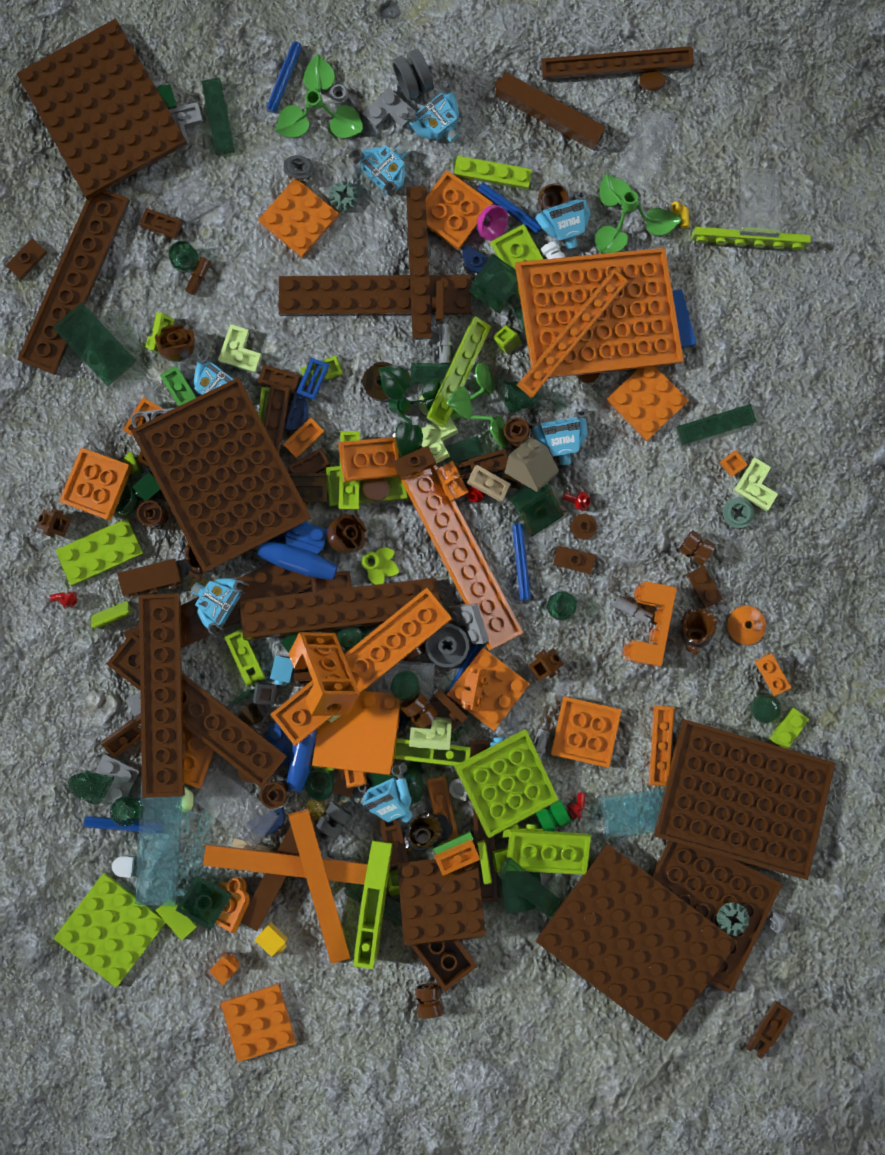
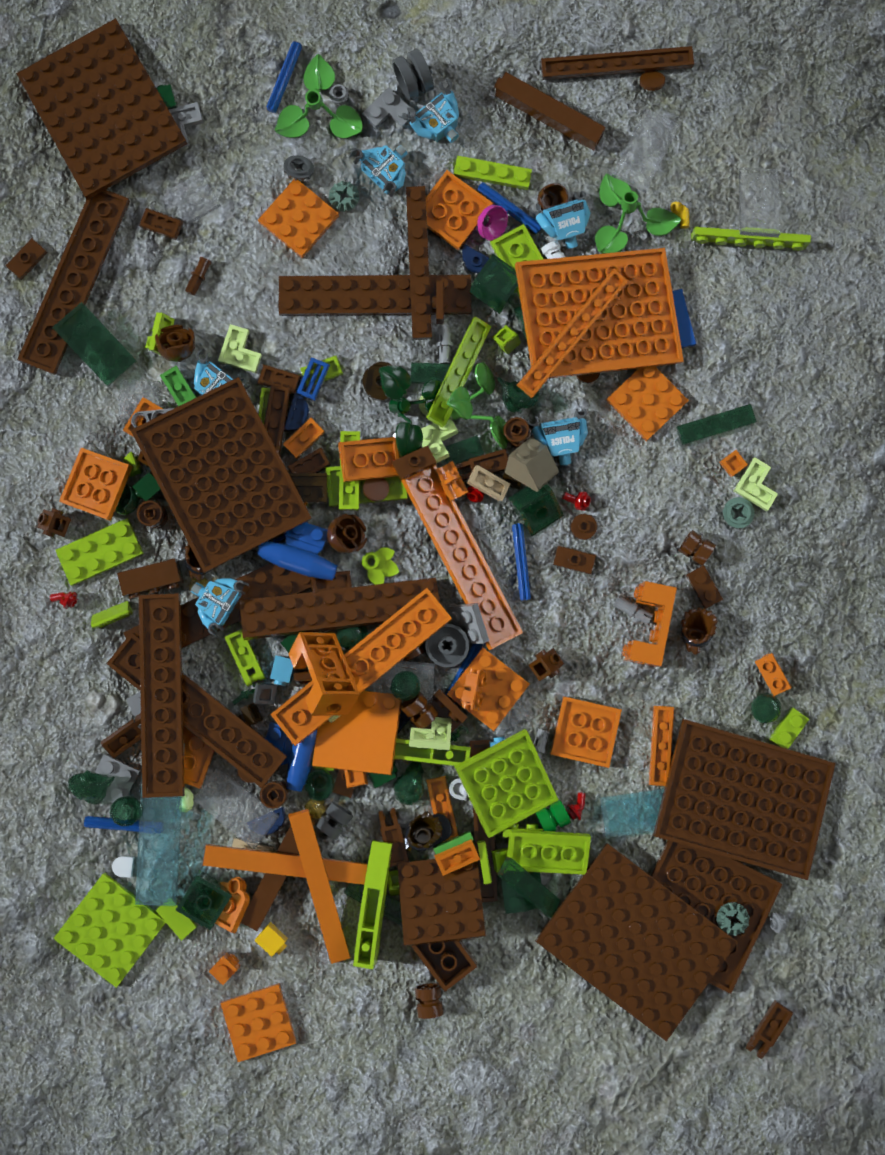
clear green hair [169,241,199,273] -> none
clear green tile [201,77,235,156] -> none
medium azure torso [358,763,412,822] -> none
clear green hair [546,591,577,621] -> none
orange dish [727,606,766,645] -> none

